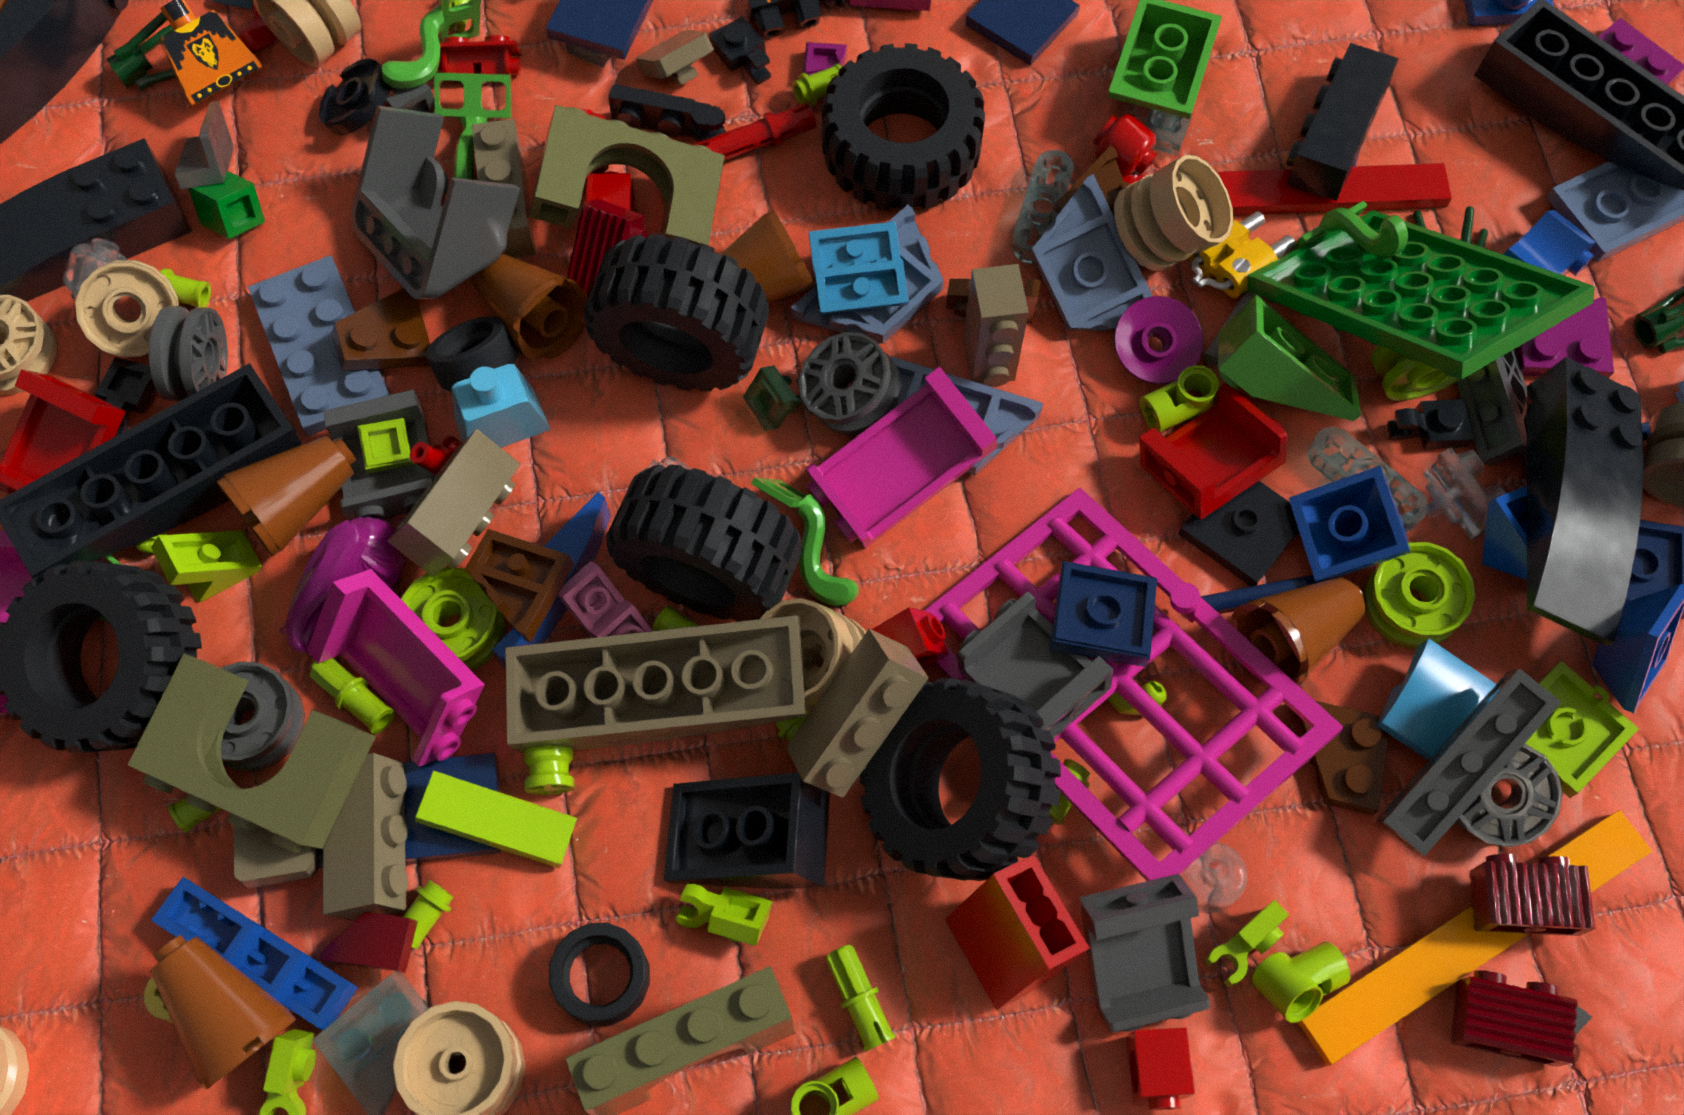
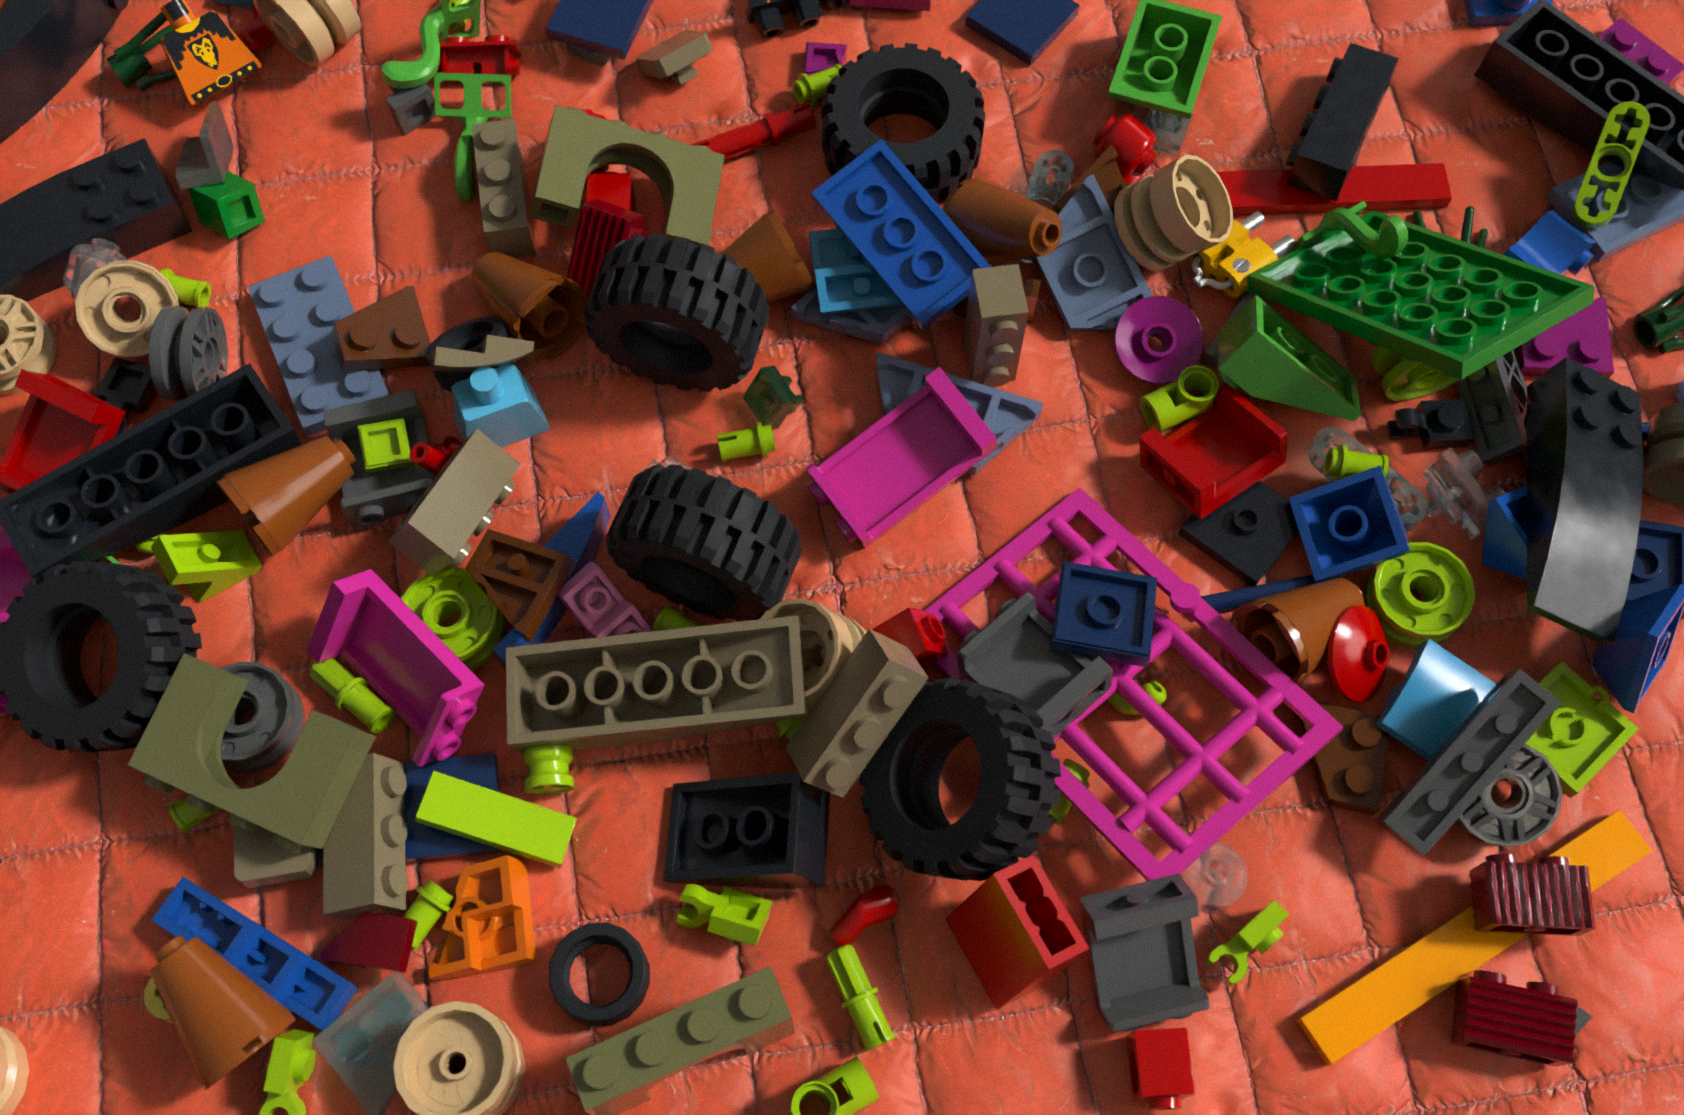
magenta hair [280,516,408,654] -> none
black tile [319,58,391,136] -> none
dark grey windscreen [351,105,520,300] -> none
black hinge [608,84,726,142] -> none
black plate [708,16,771,85] -> none
bright green piece [751,478,859,606] -> none
dark grey wheel [798,332,902,436] -> none
lime piece [1252,941,1350,1023] -> none
none -> orange slope [428,855,537,981]
none -> dark tan slope [431,335,534,372]
none -> lime pin [717,422,776,462]
none -> blue plate [811,139,991,330]
none -> red arm [829,884,899,946]
none -> dark orange cone [942,177,1062,264]
none -> lime pin [1324,444,1389,481]
none -> red dish [1327,605,1390,702]
none -> lime beam [1573,101,1650,229]

